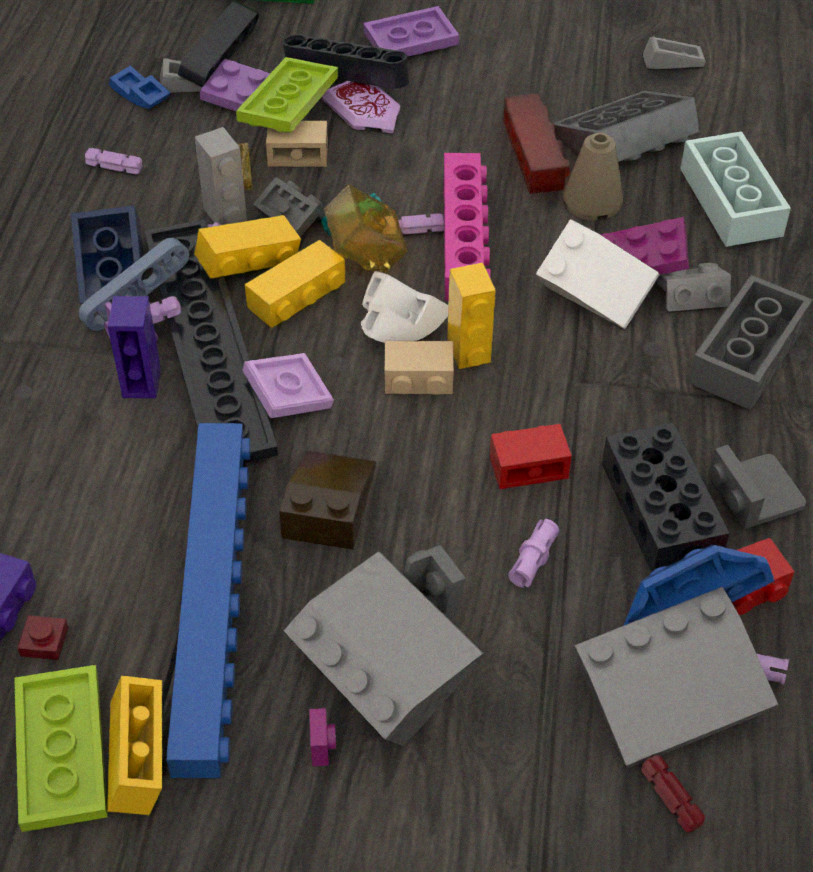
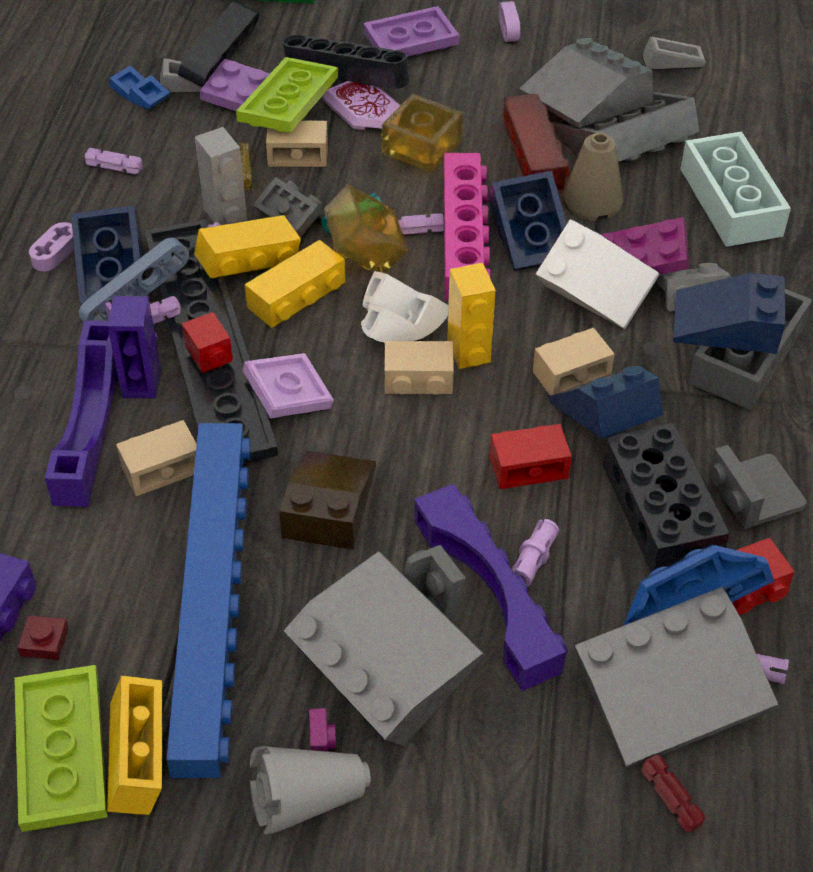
none -> lavender beam [29,222,74,271]
none -> dark purple arch [45,320,118,507]
none -> tan brick [116,420,197,496]
none -> red brick [182,312,233,373]
none -> light grey cone [250,746,371,835]
none -> clear yellow brick [382,94,463,173]
none -> dark purple arch [414,484,567,691]
none -> dark blue slope [488,171,567,271]
none -> lavender beam [499,1,520,42]
none -> flat silver slope [519,38,653,128]
none -> tan brick [533,328,614,396]
none -> dark blue slope [549,366,663,439]
none -> dark blue slope [673,273,785,354]

